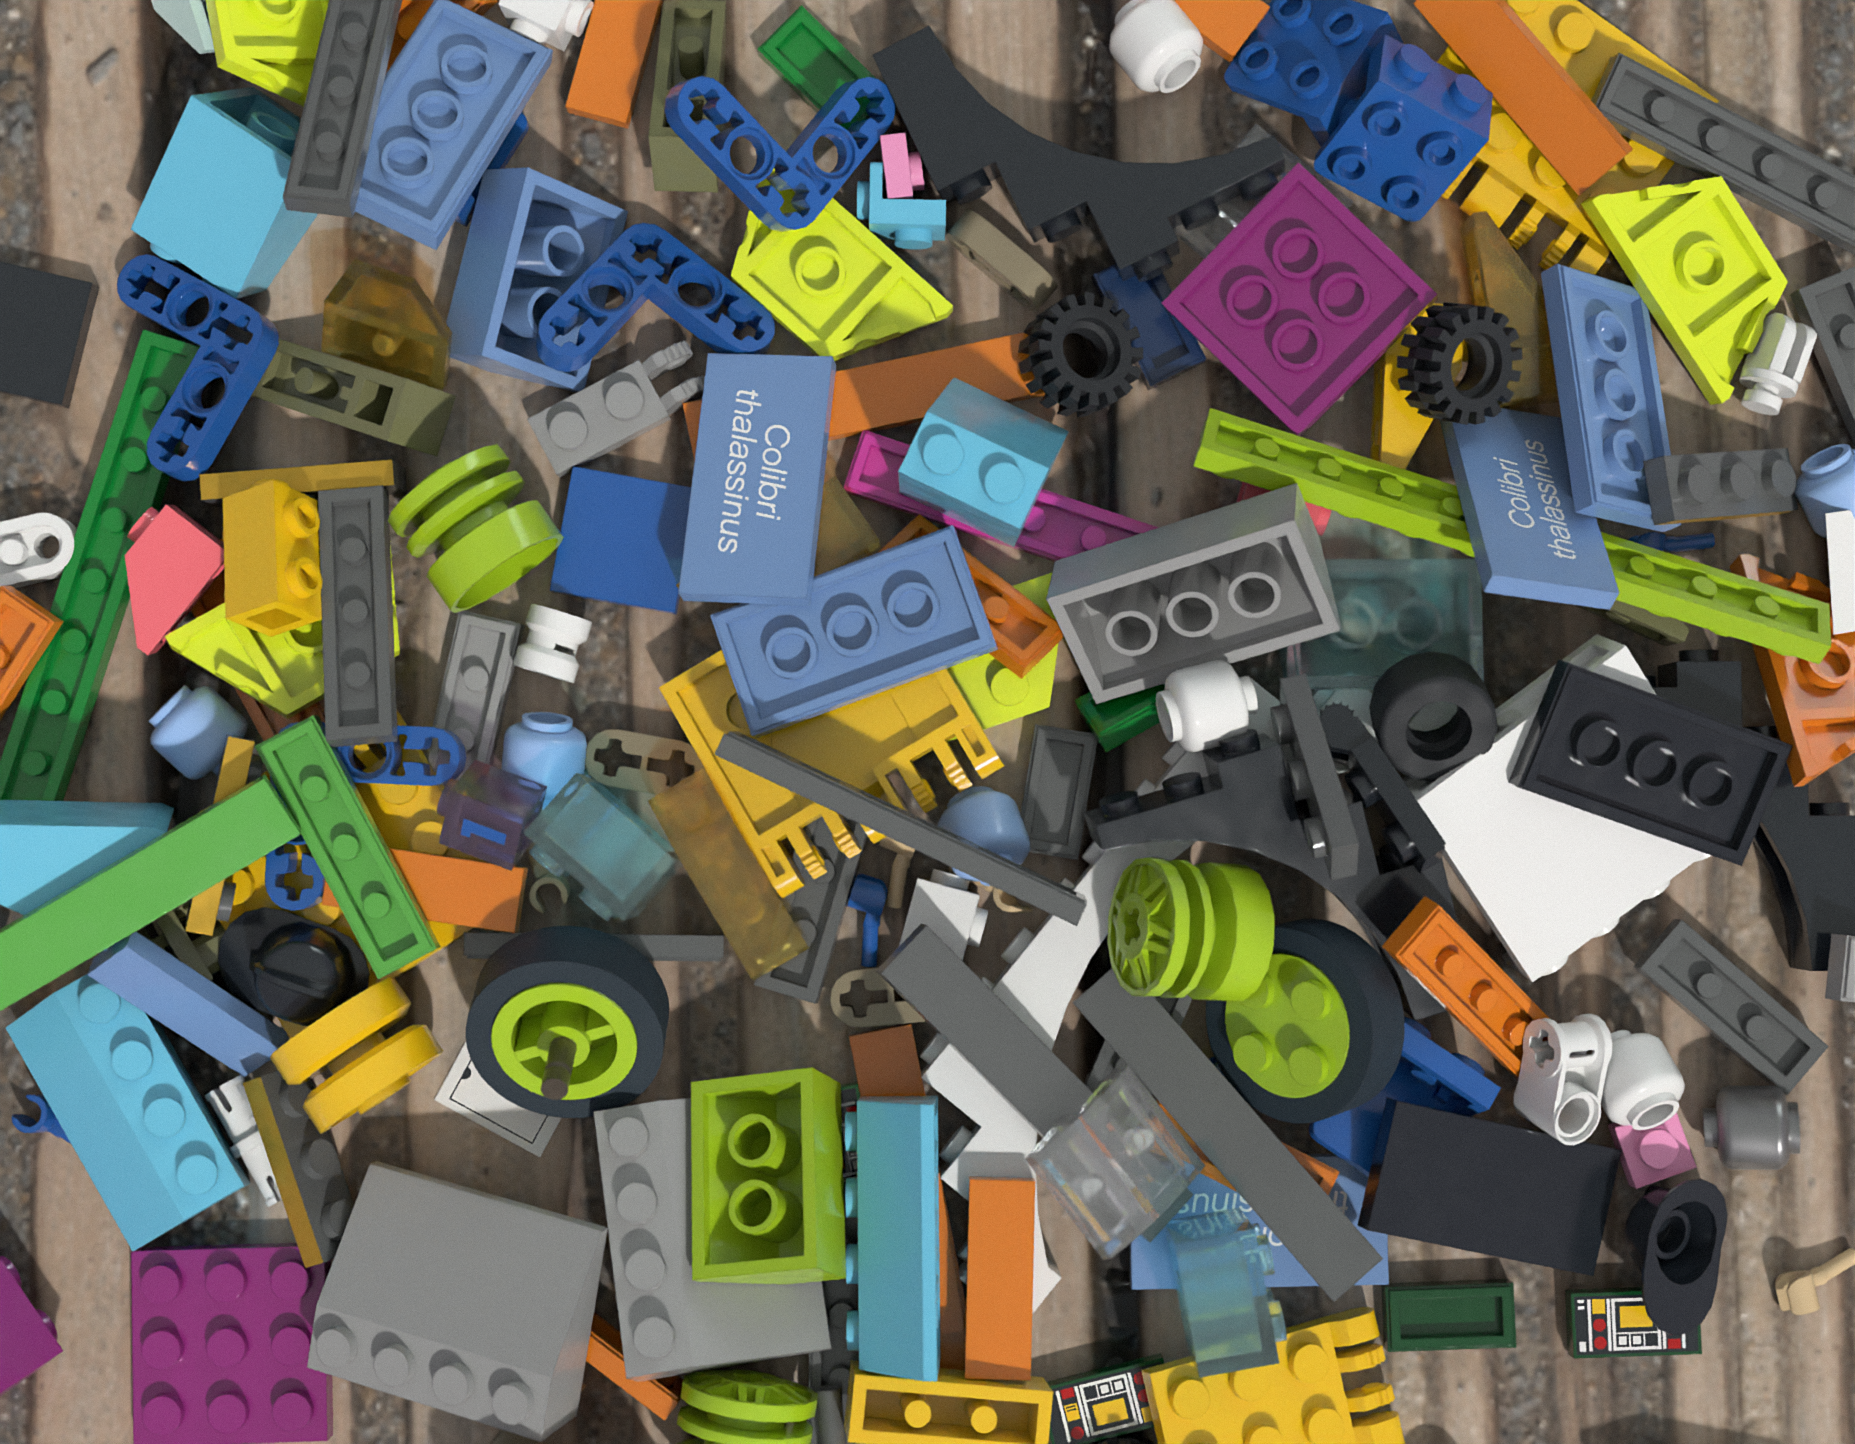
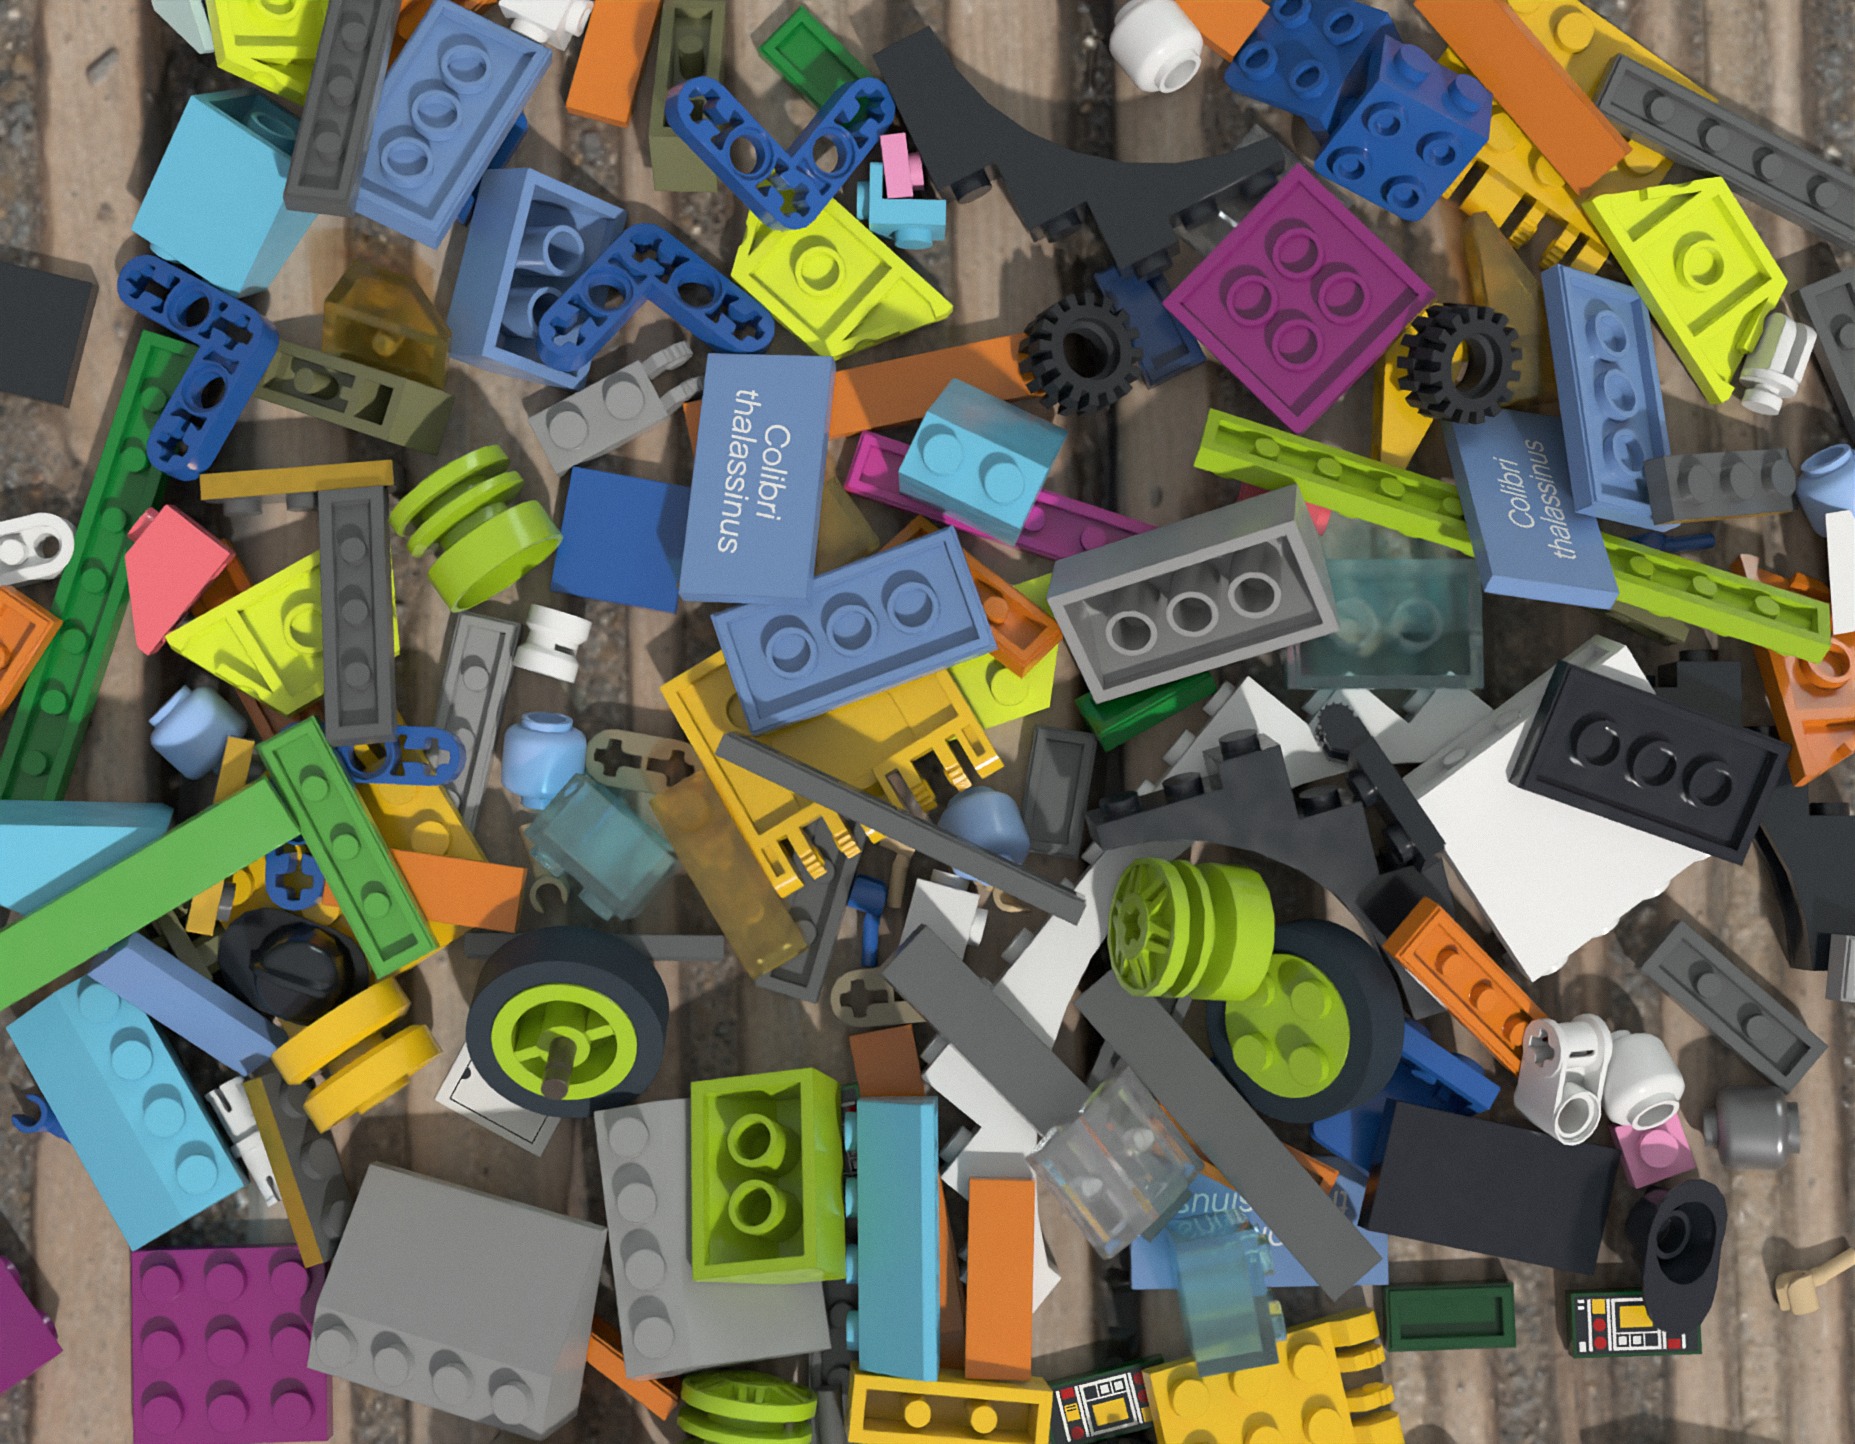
yellow brick [222,479,322,637] -> none
clear purple brick [437,759,547,871] -> none
dark tan beam [946,209,1058,312] -> none
white head [1156,660,1258,753] -> none
dark grey plate [1270,674,1359,881] -> none
black tyre [1369,651,1498,782] -> none

